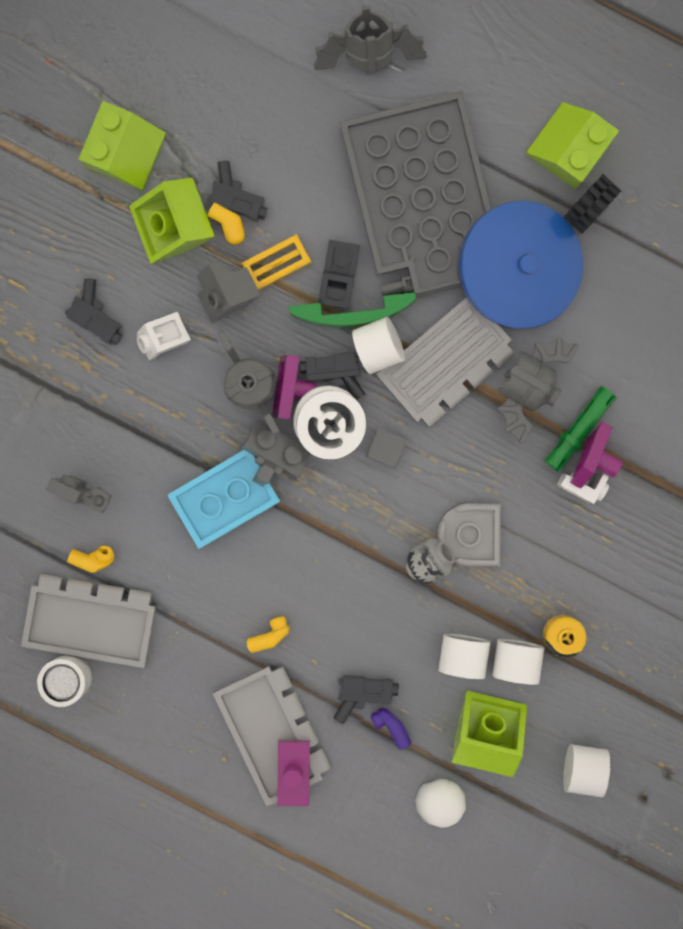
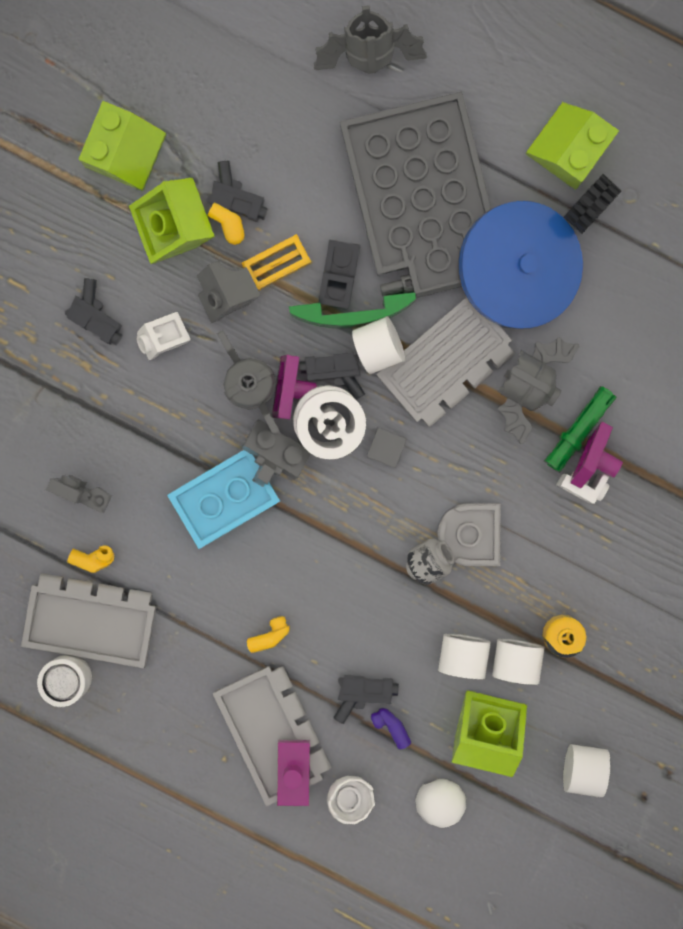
none -> white hair [327,775,375,824]

